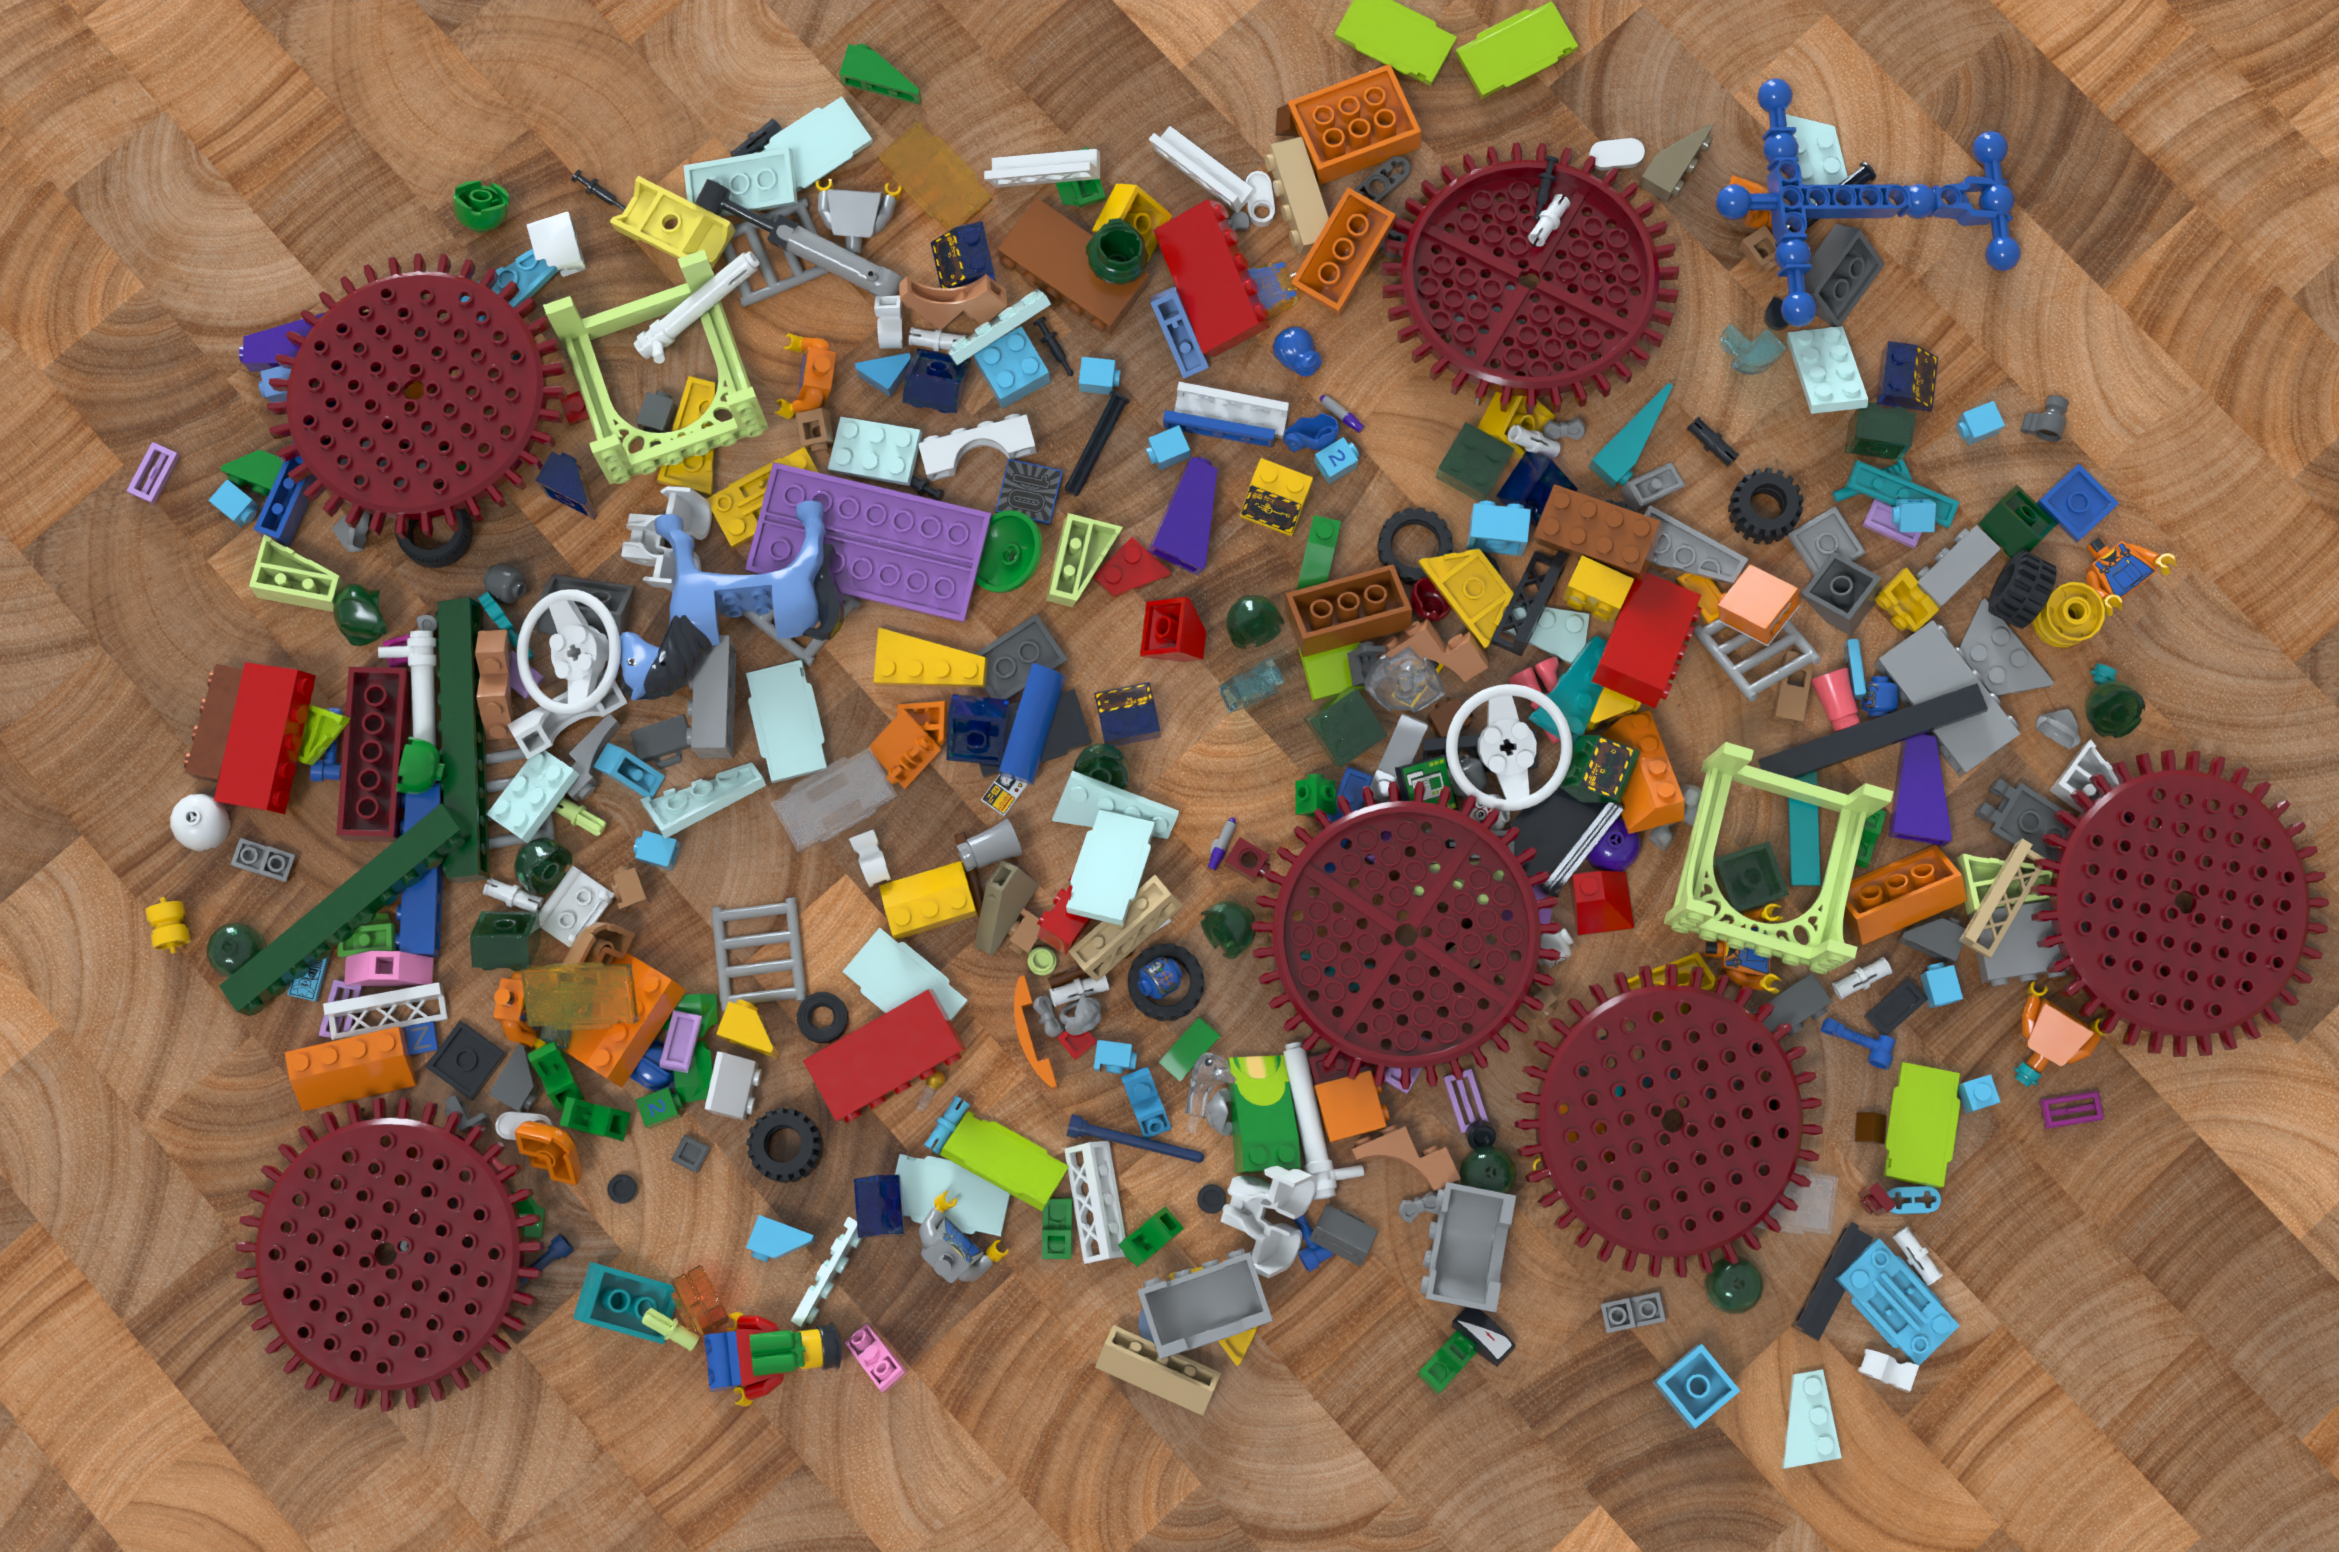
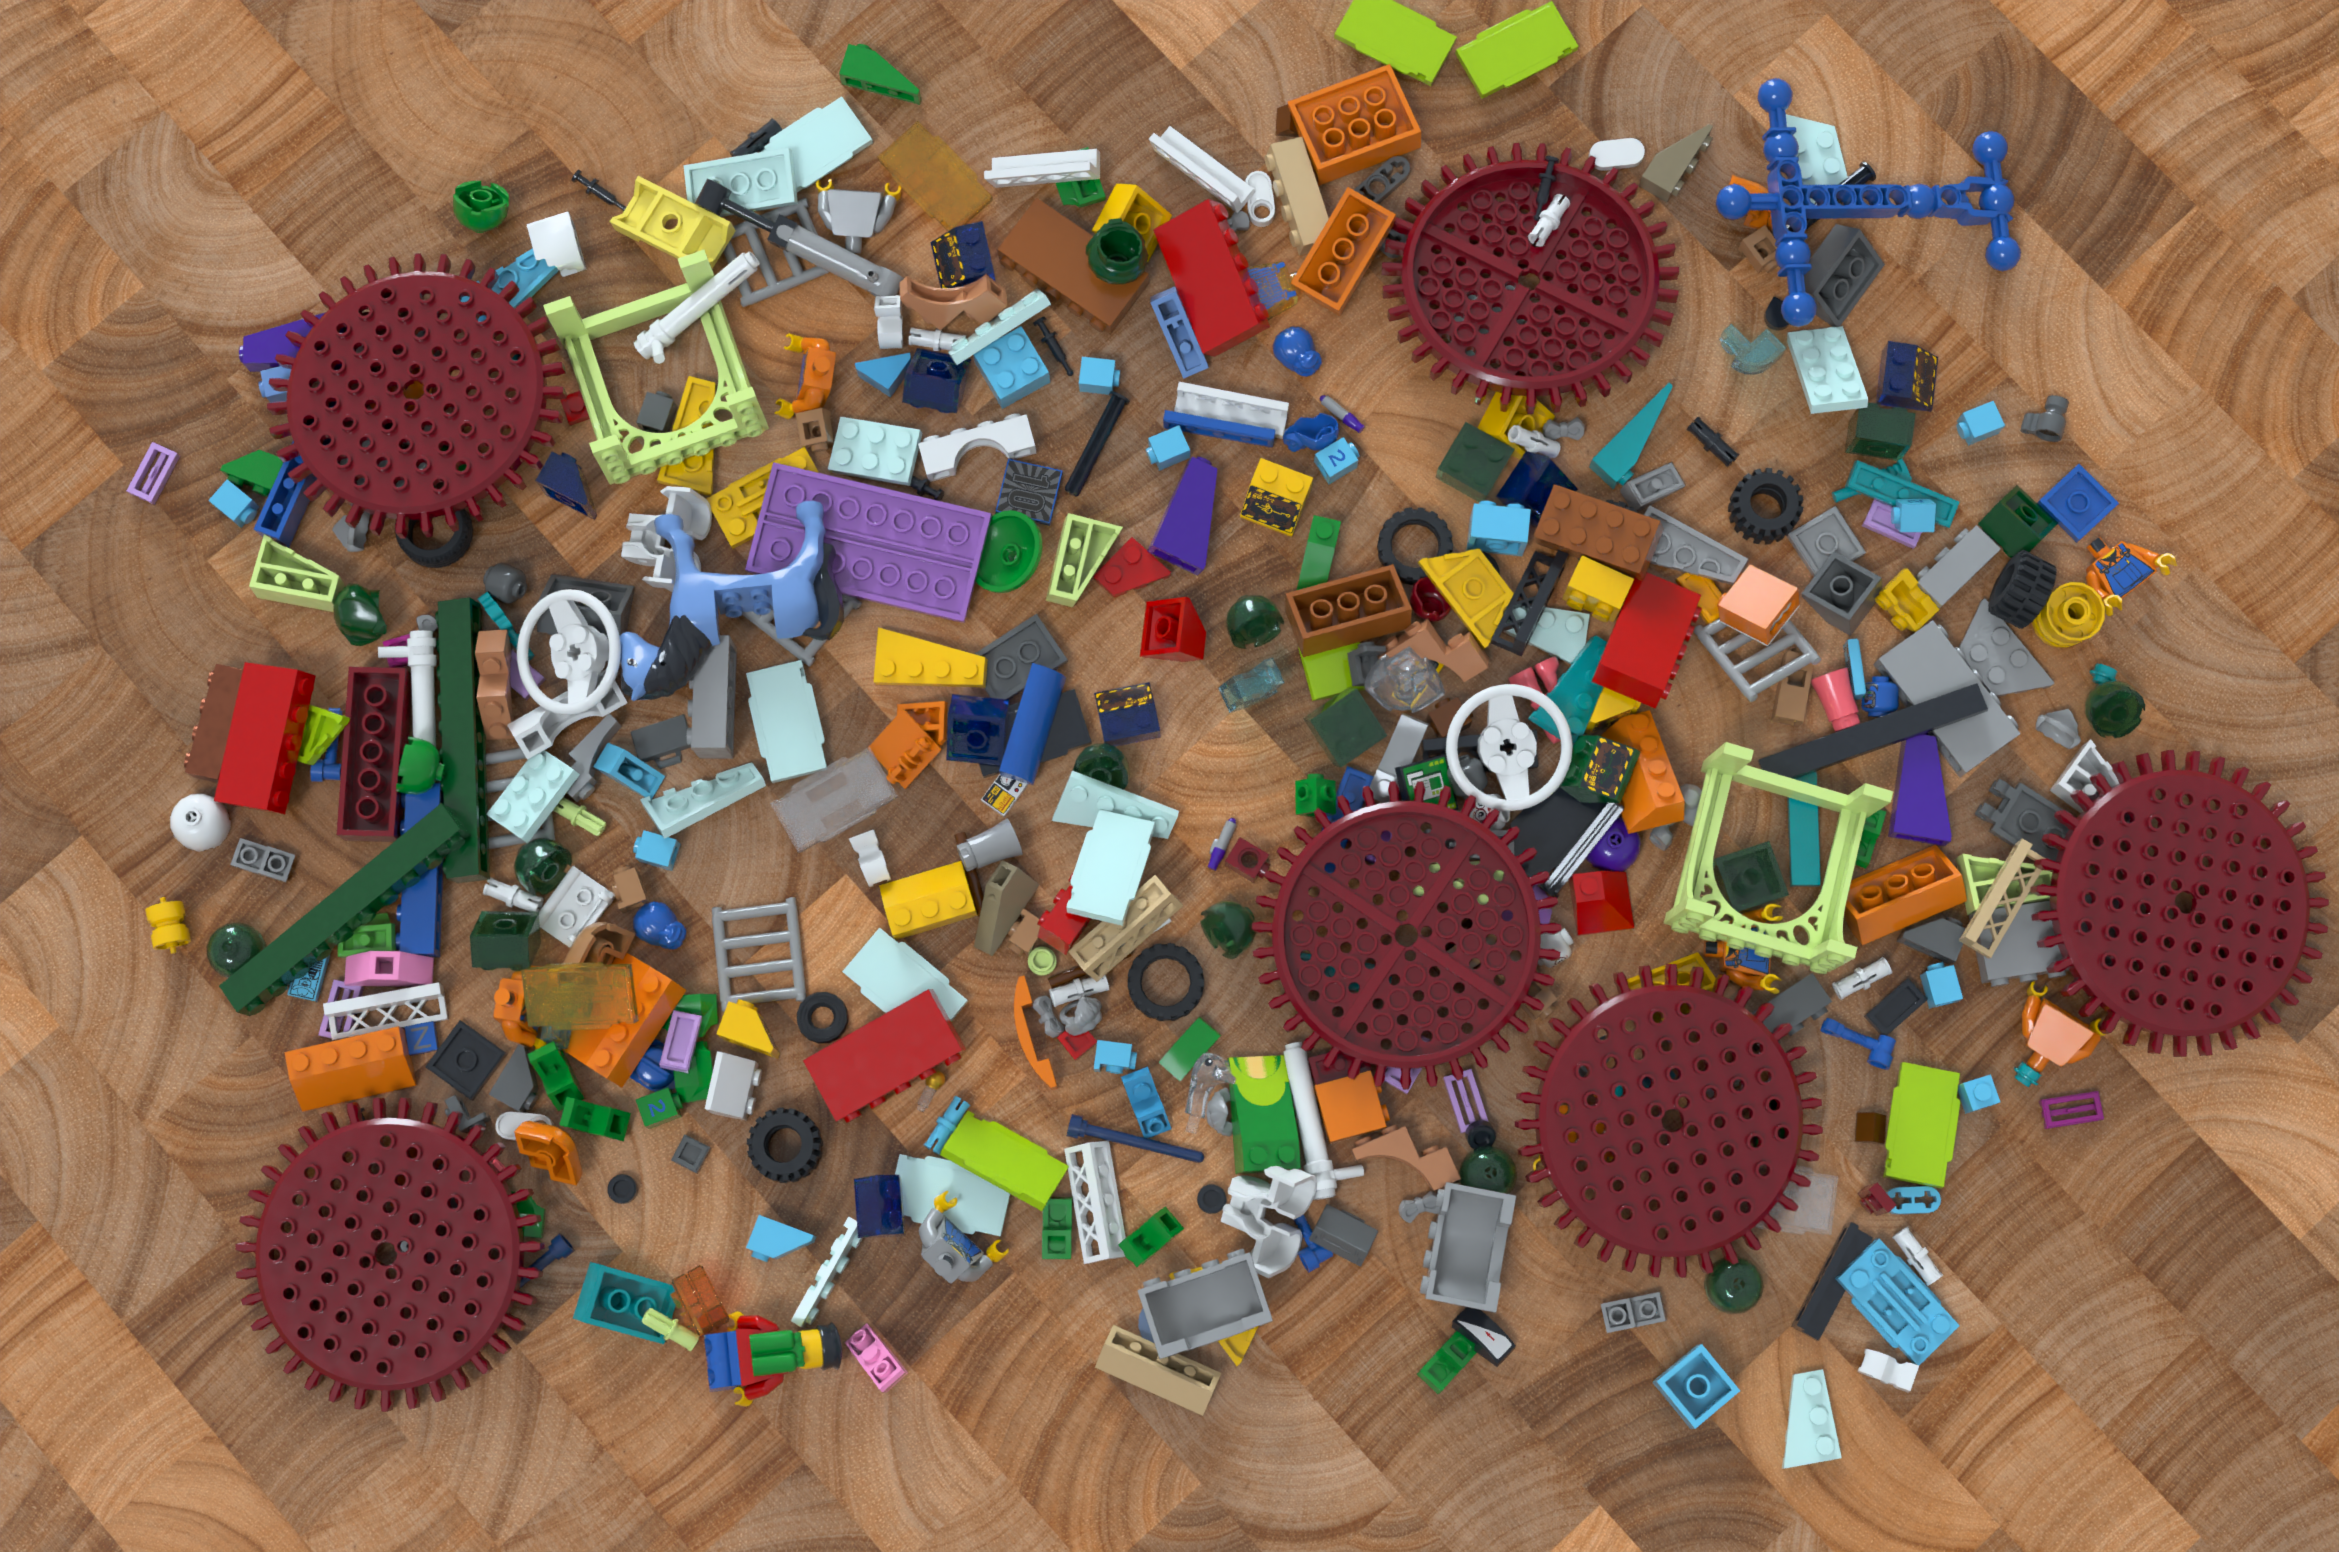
blue head [1138,956,1182,1000] -> none
none -> blue hair [633,901,686,950]

